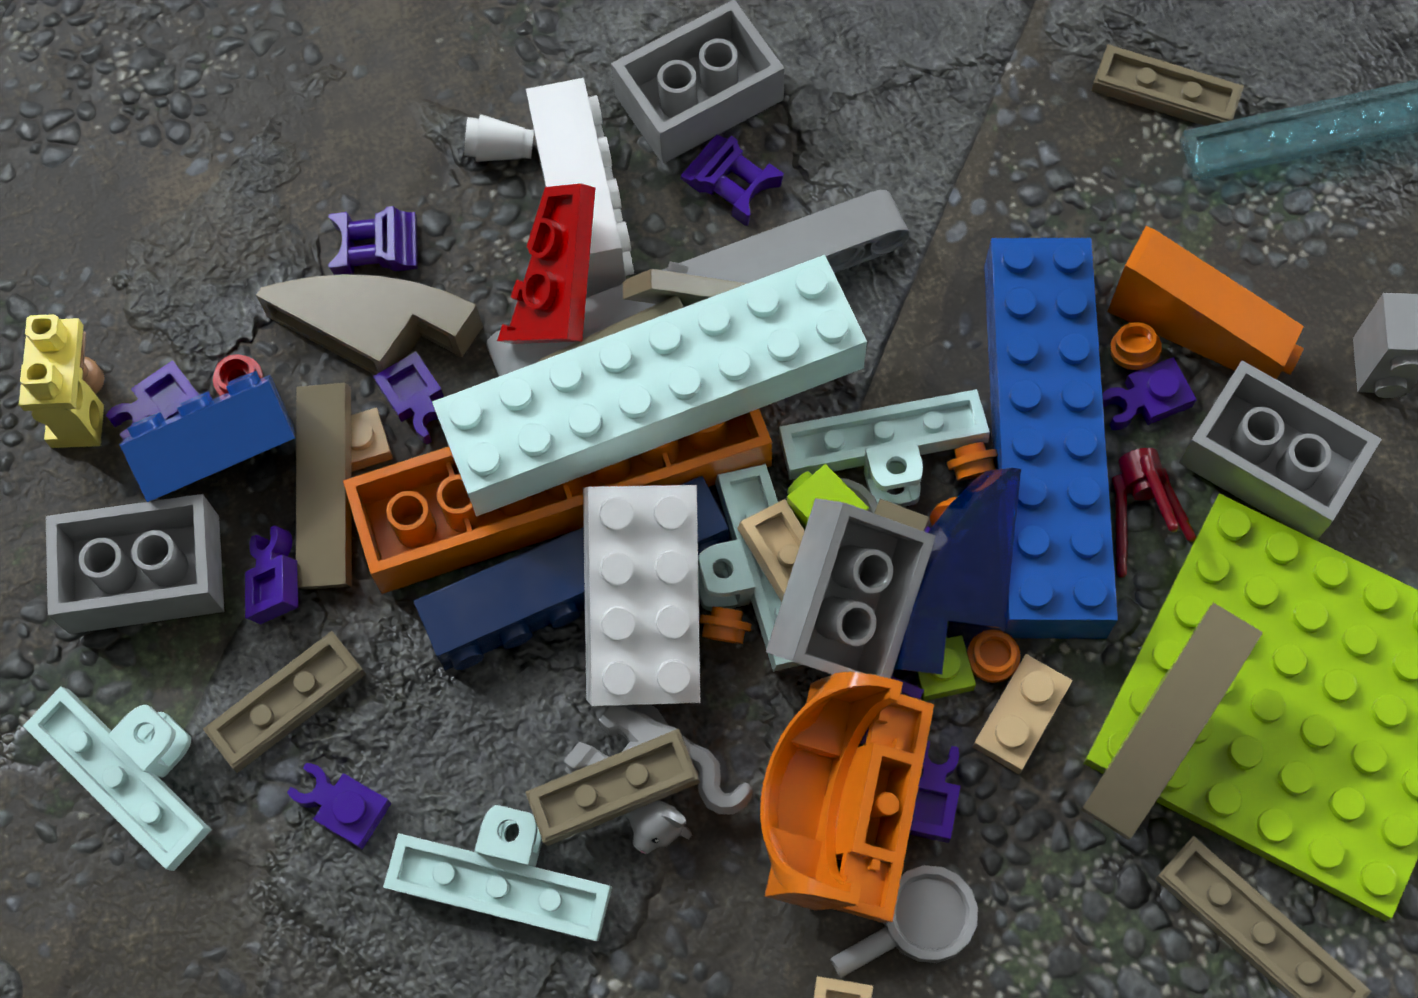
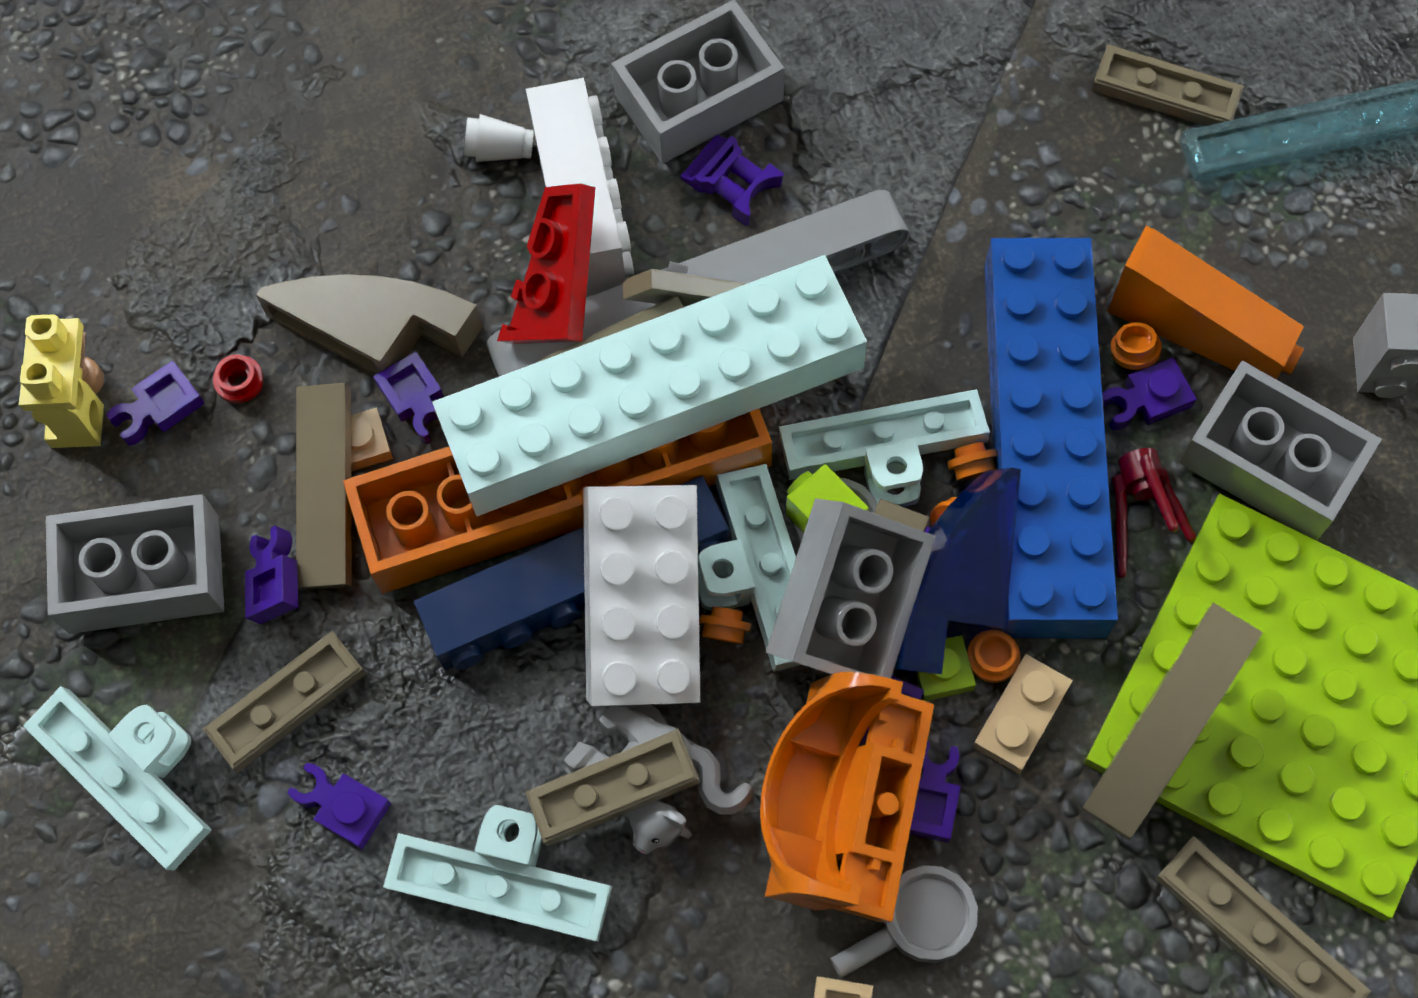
blue brick [120,371,296,502] -> none
dark purple piece [328,206,418,275] -> none
tan plate [737,499,805,602] -> none

